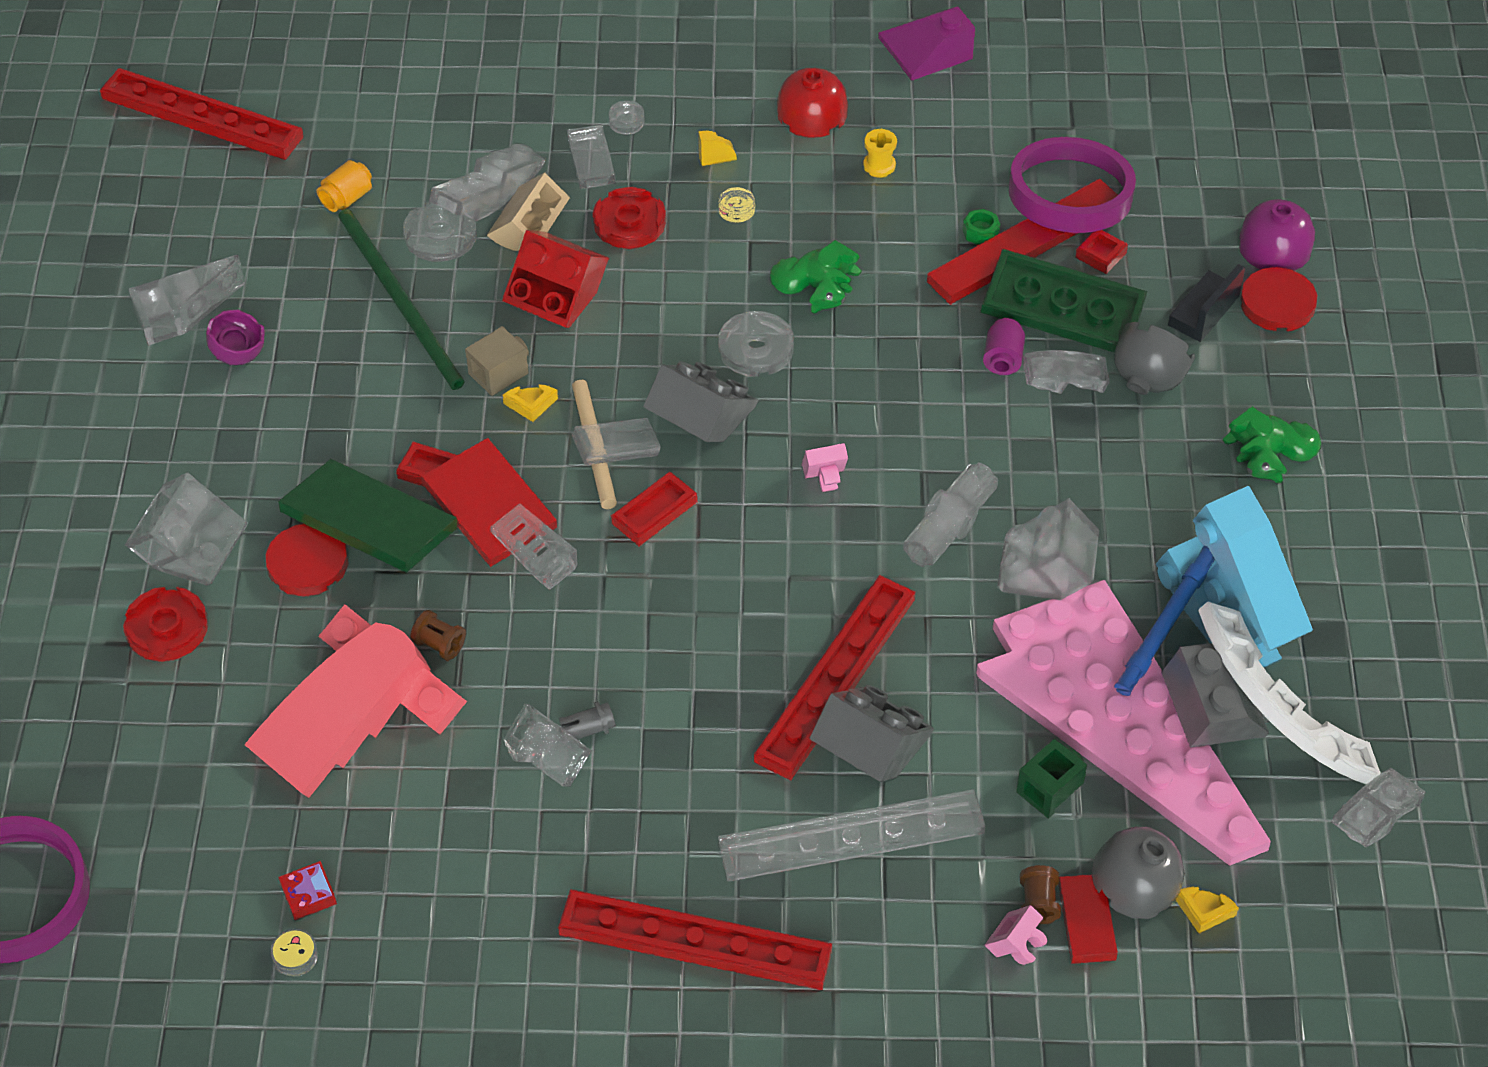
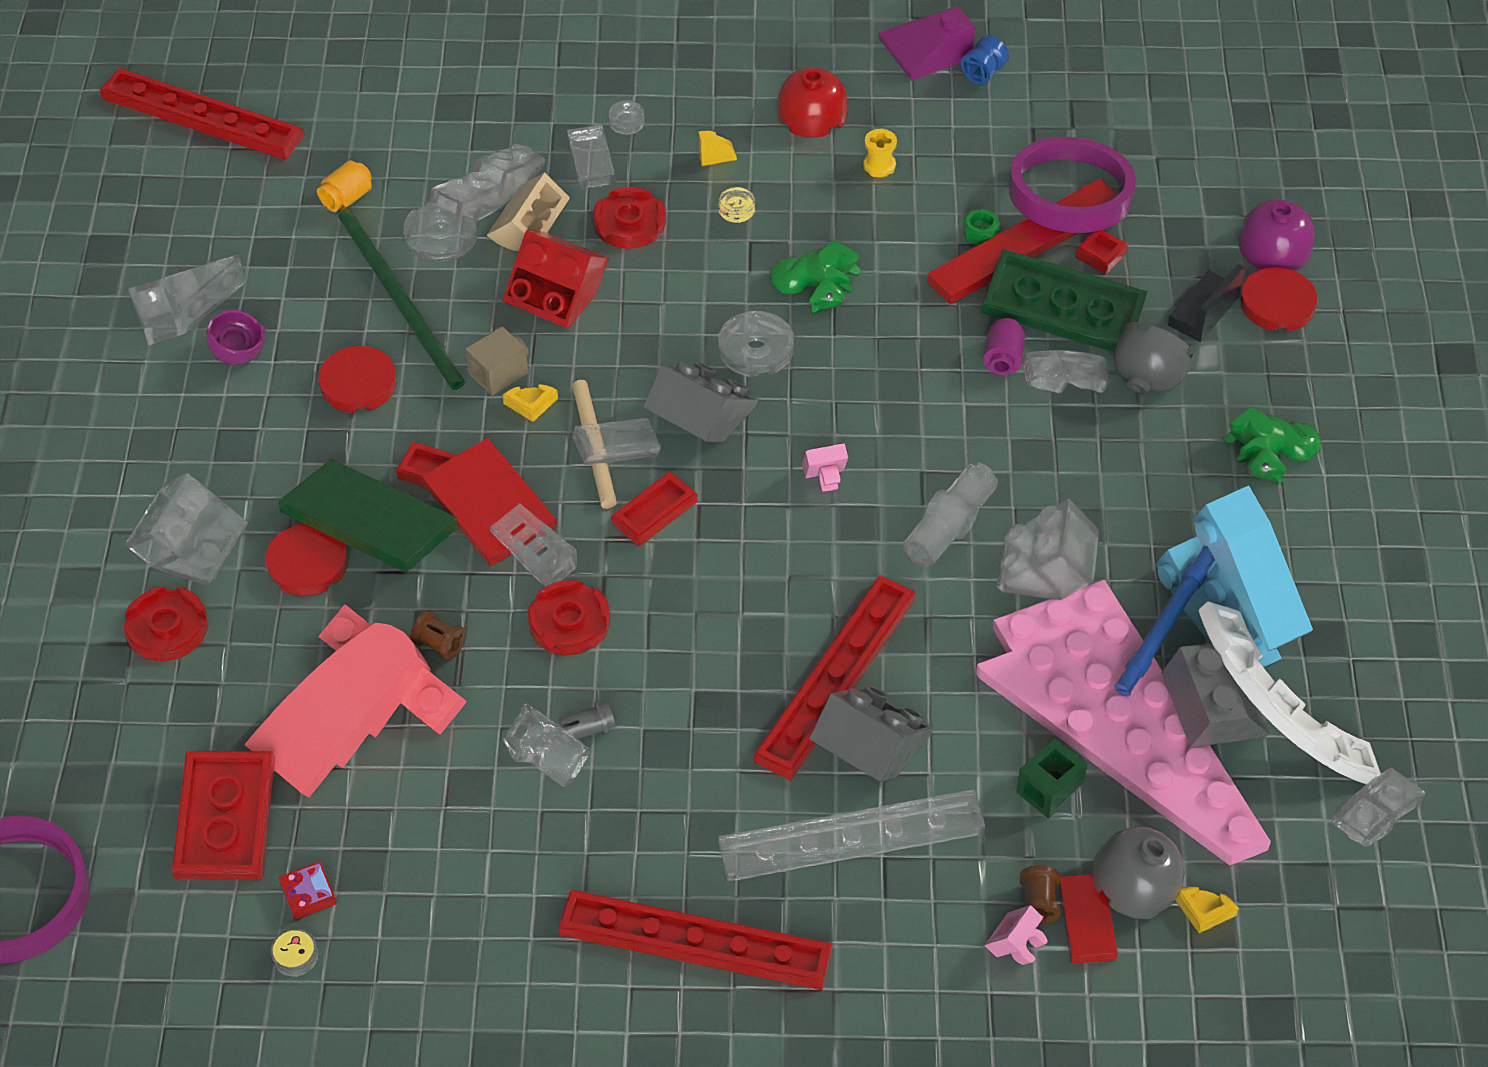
none -> red tile [172,751,275,879]
none -> red tile [318,346,396,413]
none -> red tile [527,580,611,656]
none -> blue wheel [960,35,1009,85]

